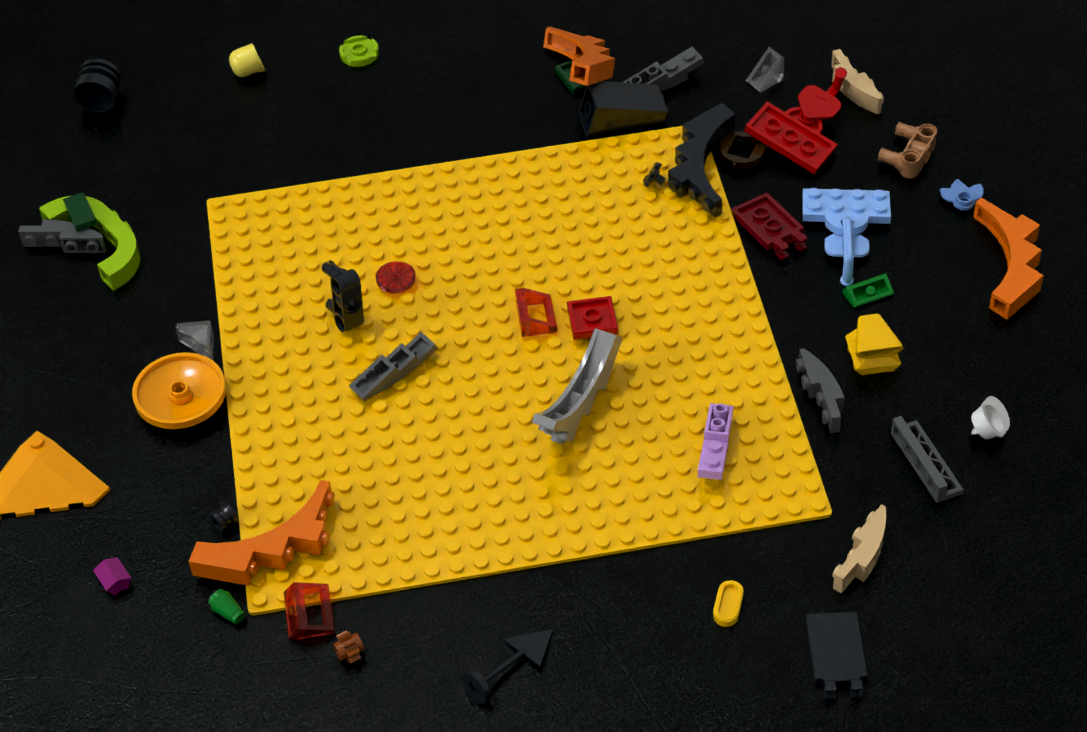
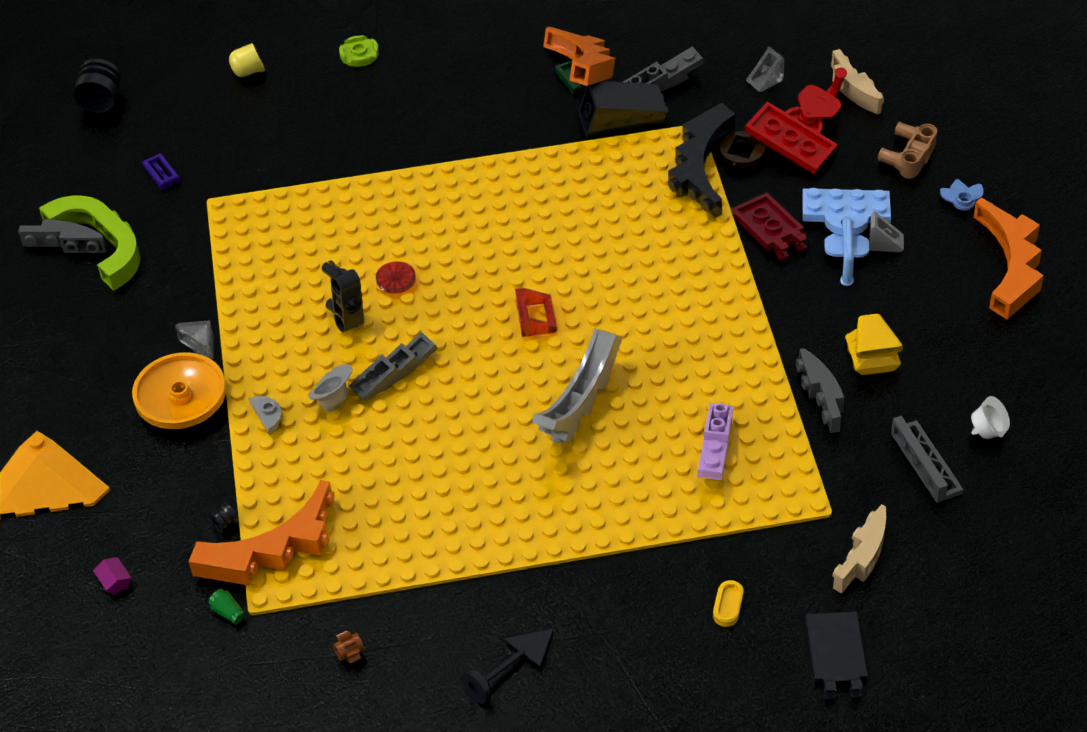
dark green tile [63,192,97,232] -> none
clear red tile [284,582,335,639] -> none
red plate [567,296,618,340] -> none
black plant [643,162,666,187] -> none
green slope [842,273,894,308] -> none
none -> dark purple tile [142,153,180,190]
none -> light grey plate [249,396,283,434]
none -> light grey piece [308,364,352,412]
none -> light grey slope [869,211,904,252]

